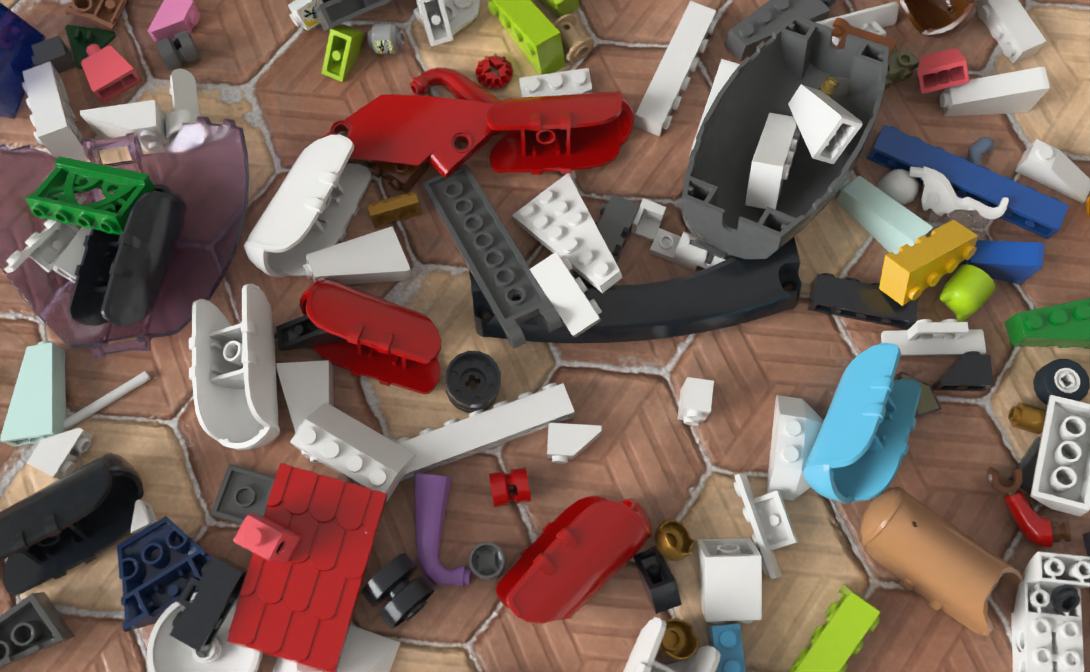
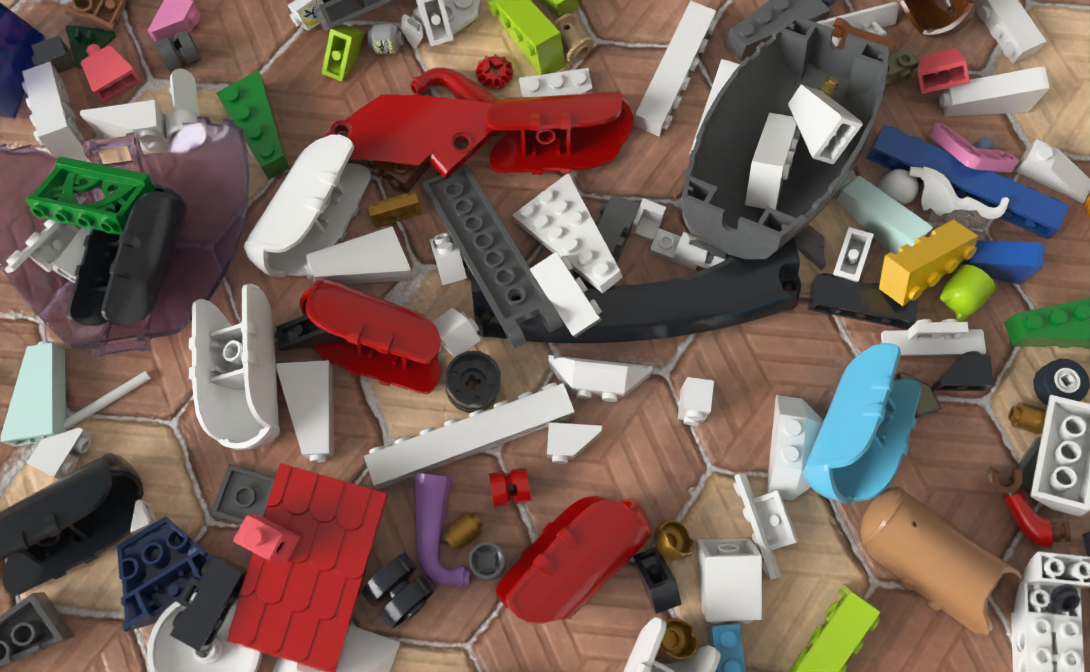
white slope [290,402,416,501] -> none
none -> green wedge [216,70,290,180]
none -> white slope [400,14,424,49]
none -> white slope [430,233,467,285]
none -> white brick [432,308,481,357]
none -> pearl gold brick [442,512,483,551]
none -> white wedge [548,355,652,402]
none -> tile [794,224,826,270]
none -> white slope [833,227,874,282]
none -> bright pink beam [929,123,1019,173]

